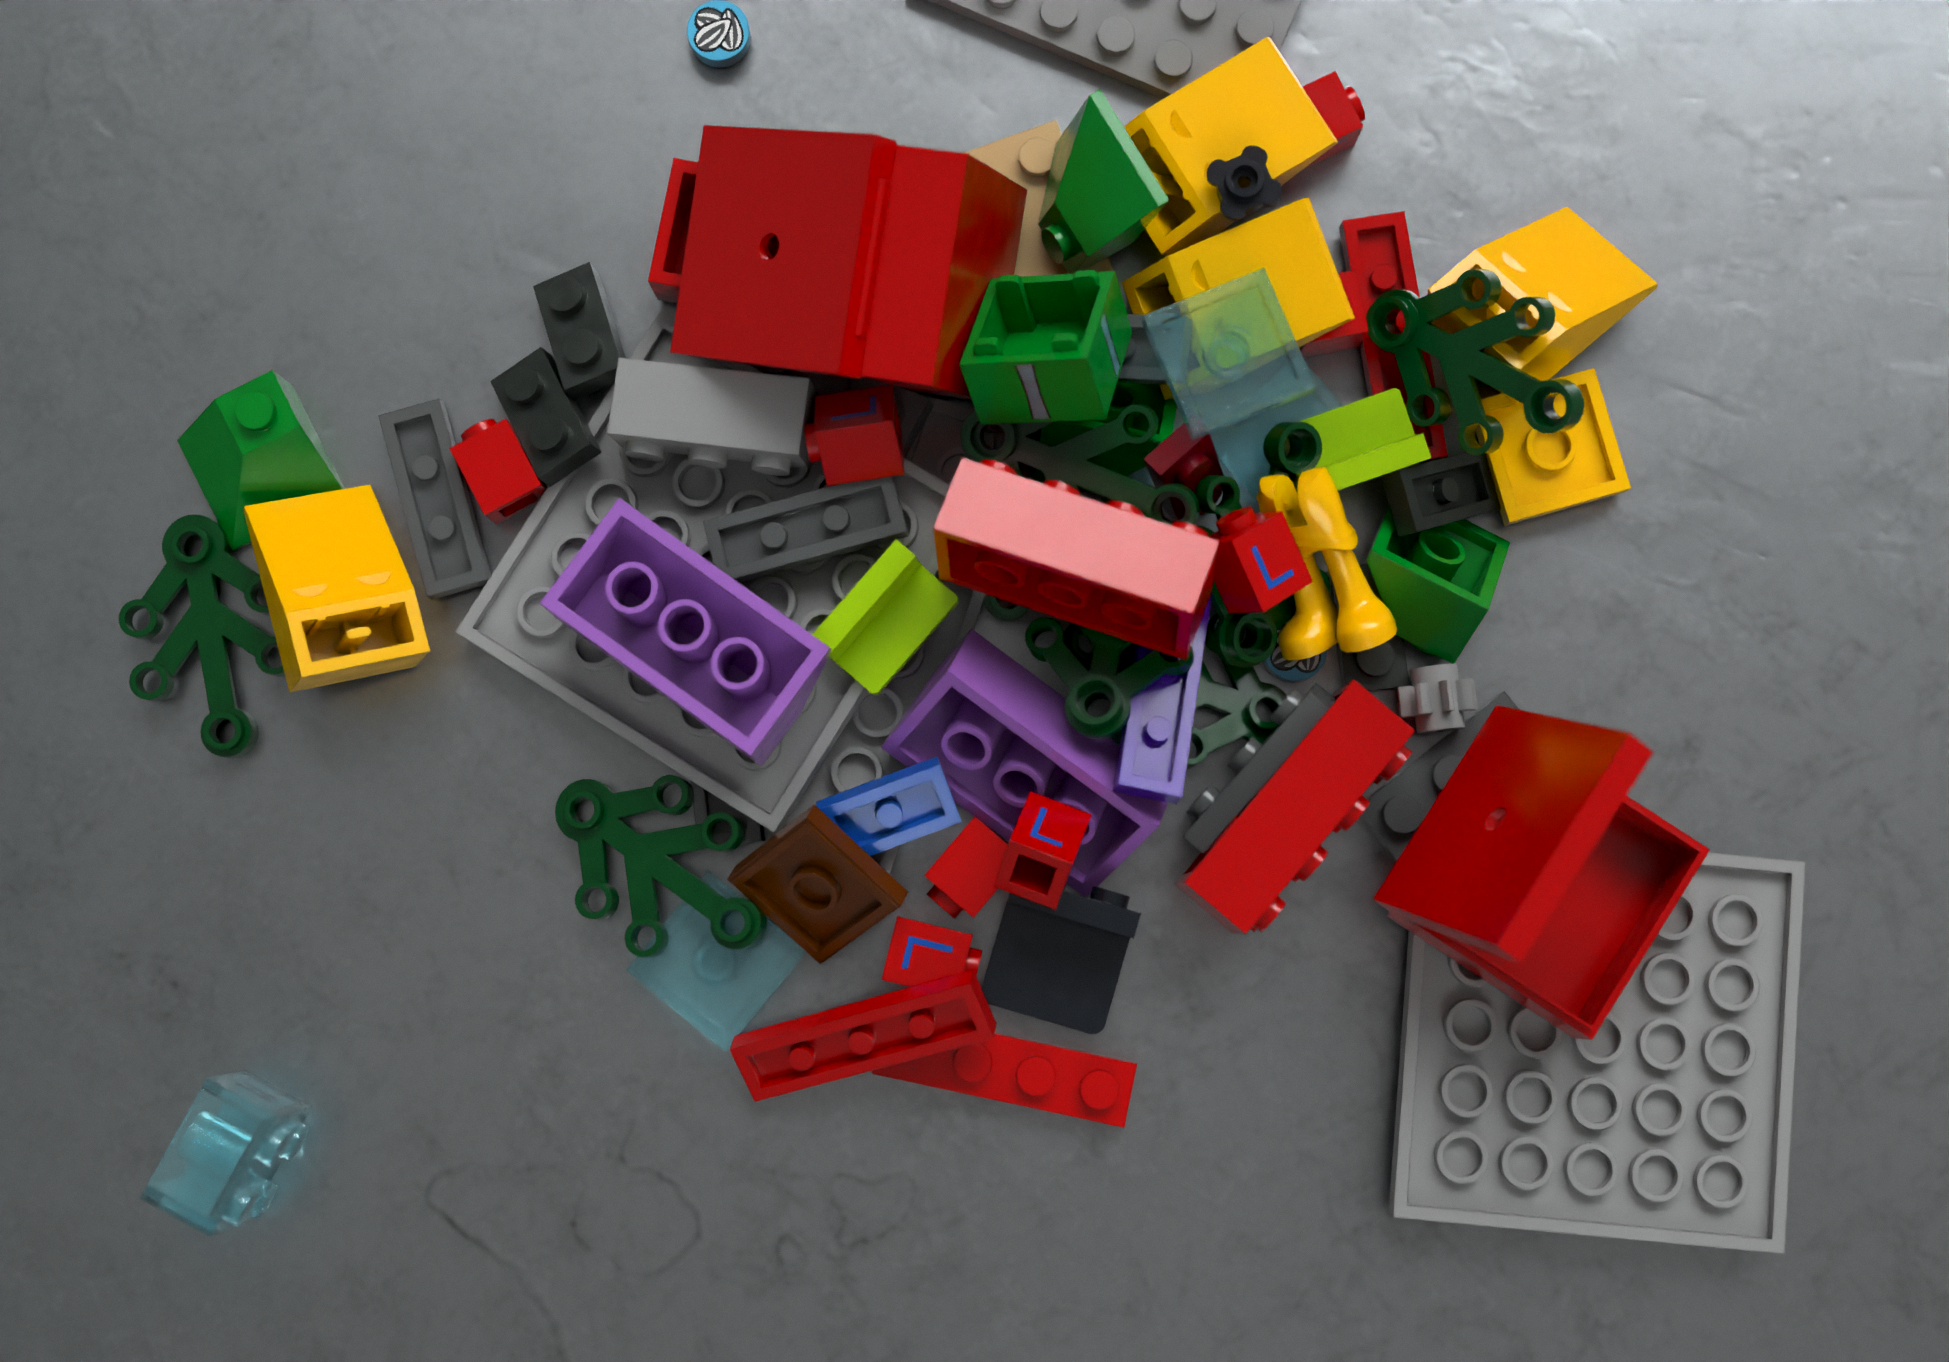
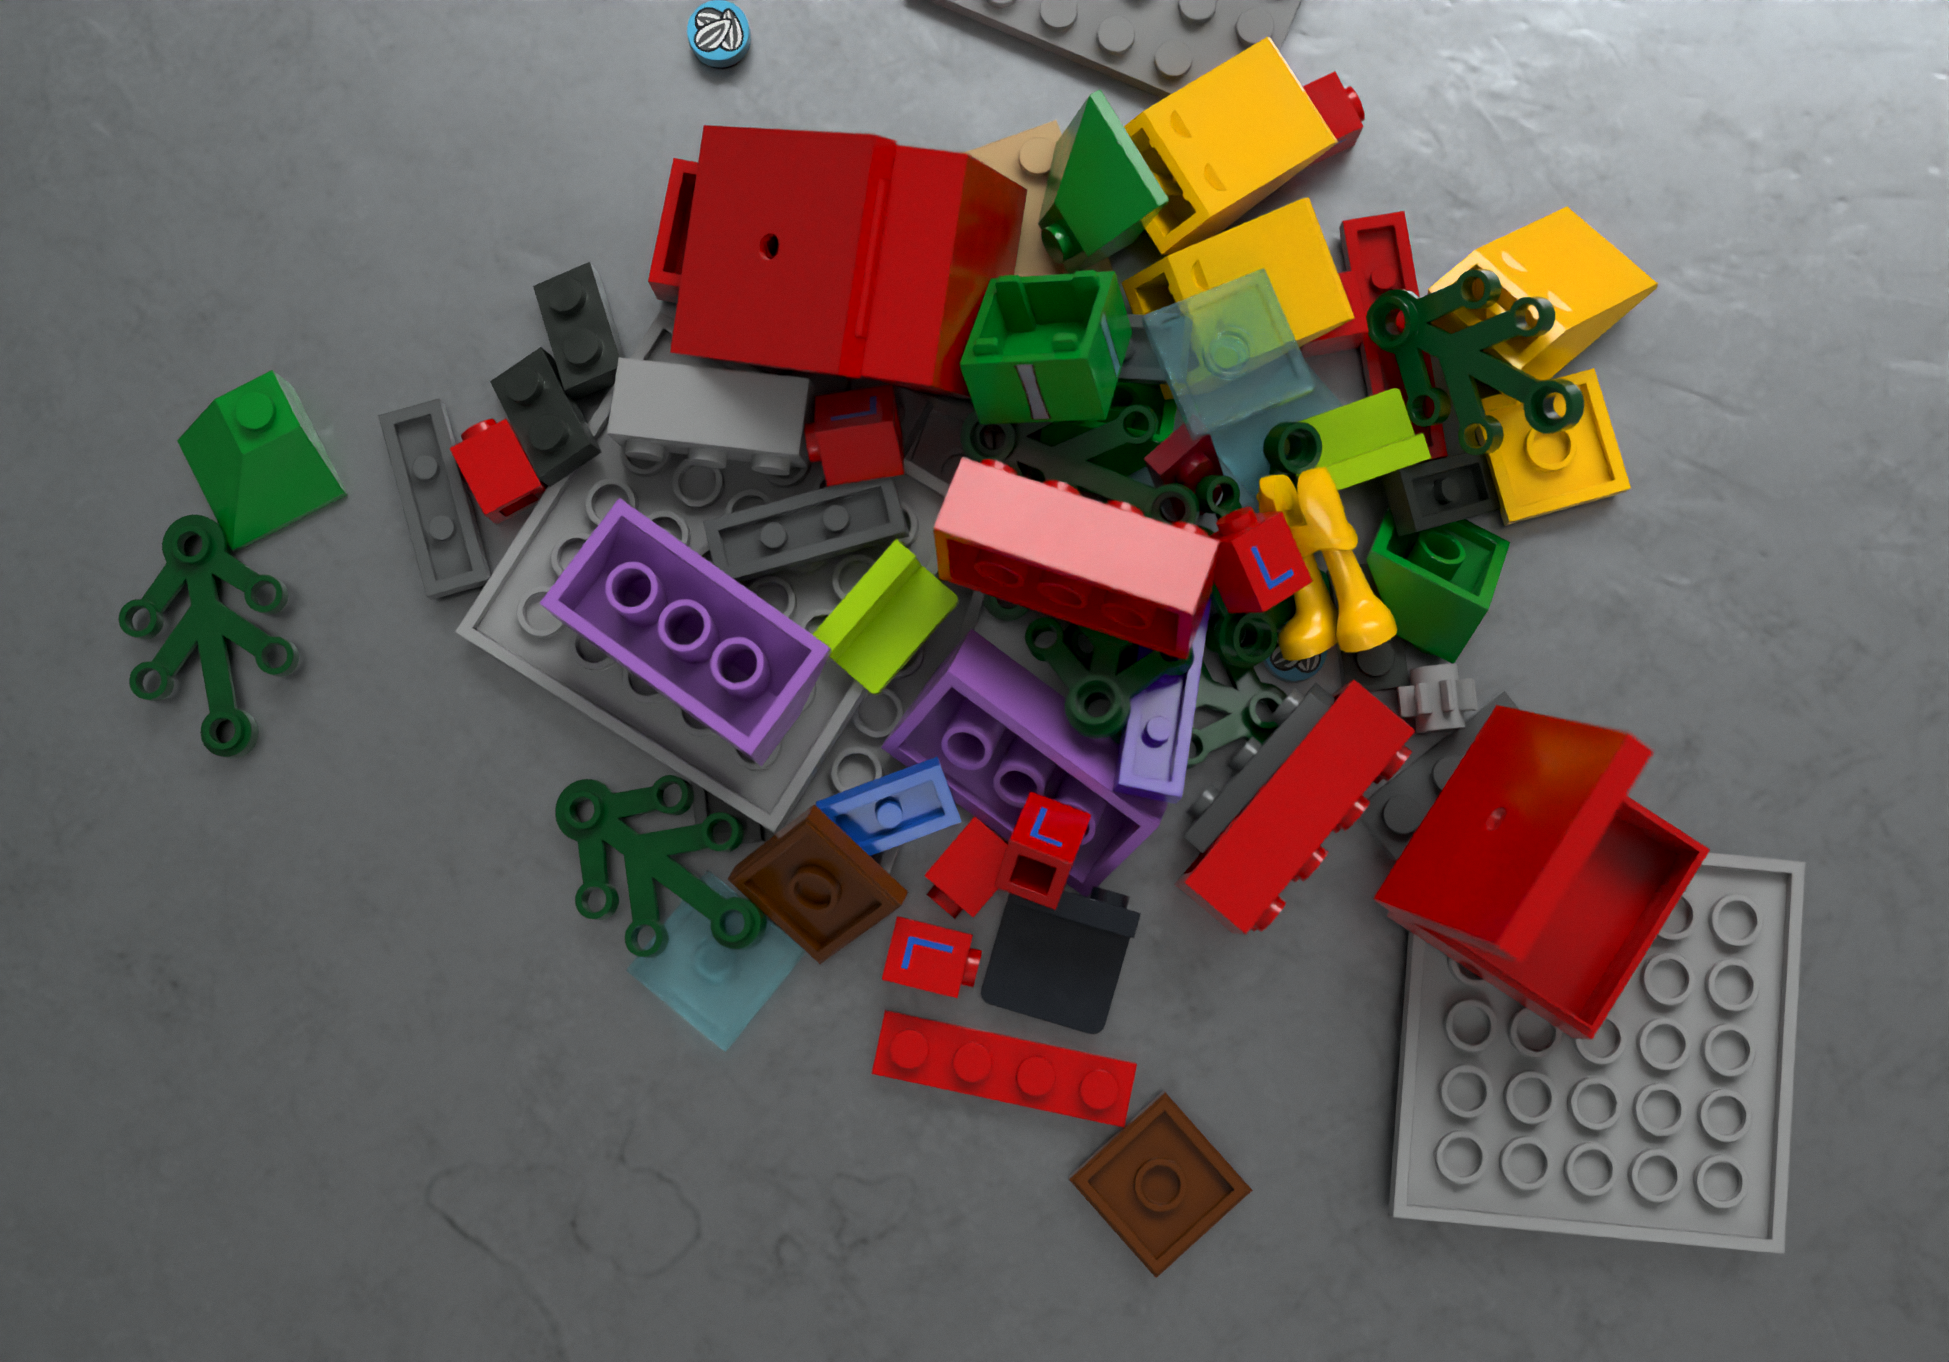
clear light blue brick [140,1070,312,1237] -> none
yellow slope [243,485,430,693] -> none
red plate [729,970,997,1102] -> none
black plate [1206,146,1282,220] -> none
none -> reddish brown plate [1068,1091,1252,1278]

